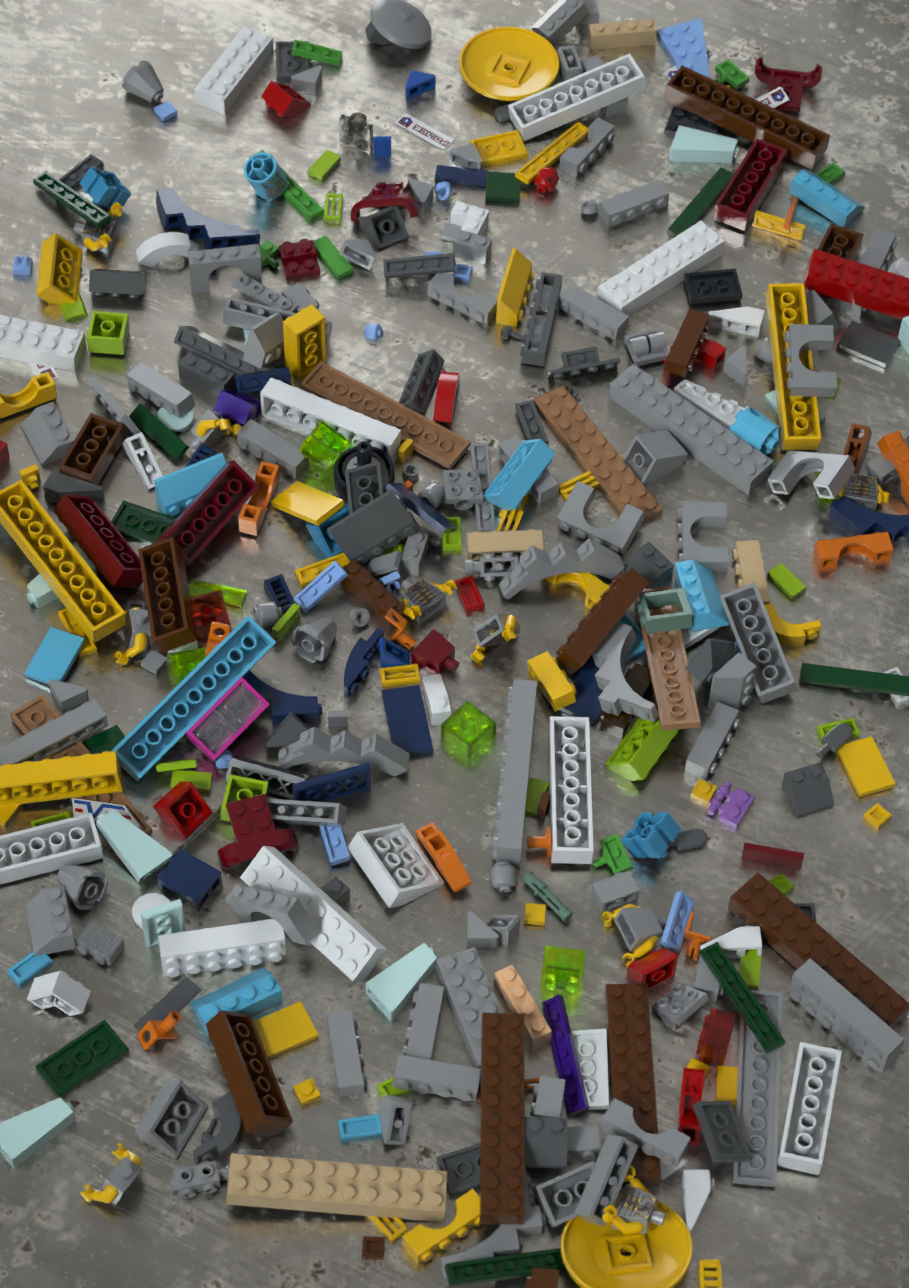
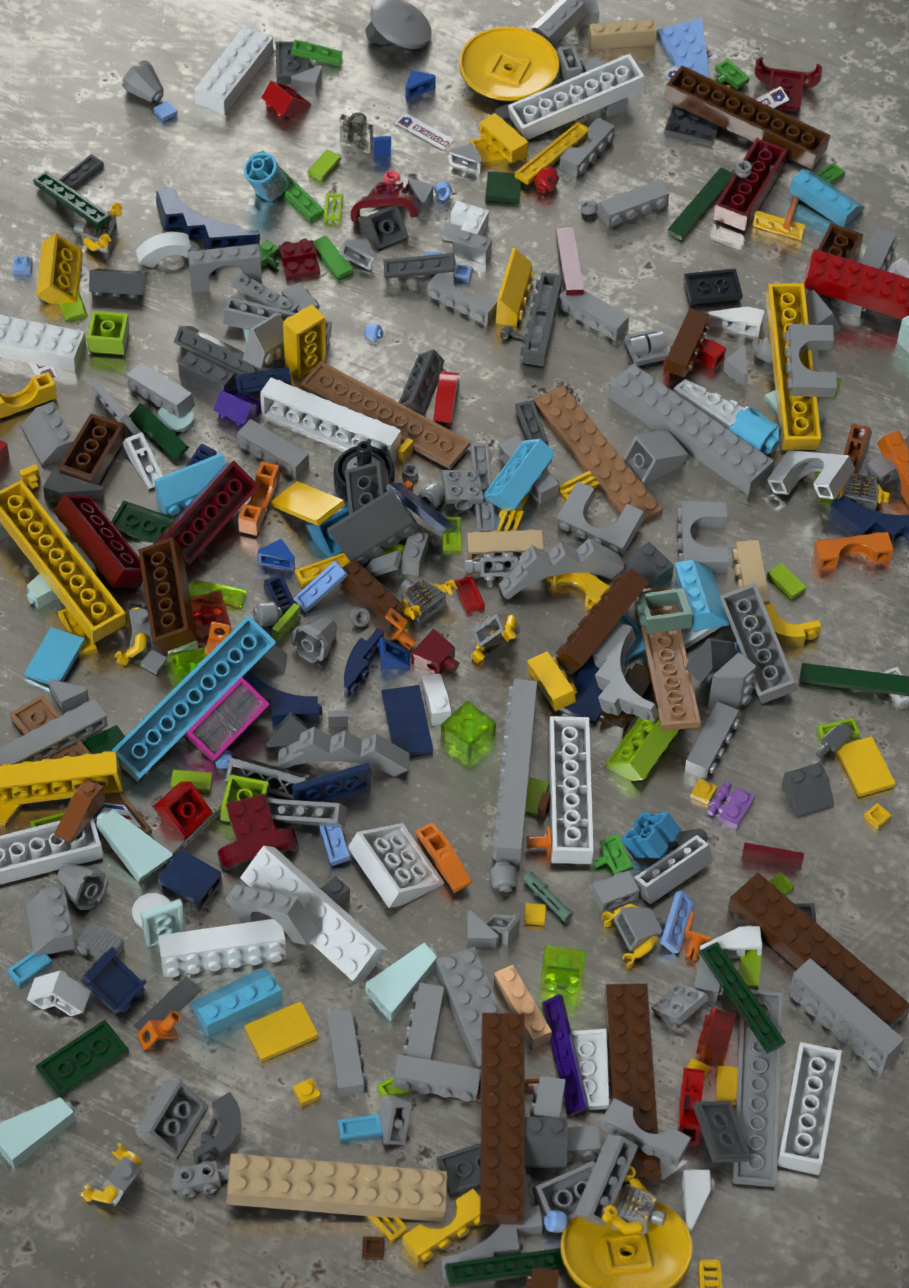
dark azure brick [80,167,131,209] -> none
lime tile [156,759,196,772] -> none
torso [189,409,242,450] -> none
reddish brown brick [205,1010,293,1136] -> none
clear neon green brick [298,420,349,472] -> none
light blue tile [377,571,400,593] -> none
yellow tile [380,664,421,688] -> none
dark blue tile [435,165,488,187] -> none
dark grey bracket [548,346,620,379] -> none
white brick [597,221,725,316] -> none
red slope [627,948,678,990] -> none
light aqua slope [669,125,740,163] -> none
dark grey tile [837,321,900,368] -> none
none -> dark orange slope [54,779,106,843]
none -> dark blue panel [79,947,147,1014]
none -> light grey slope [252,645,287,672]
none -> blue slope [257,539,295,571]
none -> coral plate [383,170,400,184]
none -> yellow brick [479,113,528,163]
none -> light blue piece [544,1210,568,1233]
none -> tile [556,227,584,295]
none -> light grey brick [634,835,713,904]
none -> light grey bush [735,160,751,178]

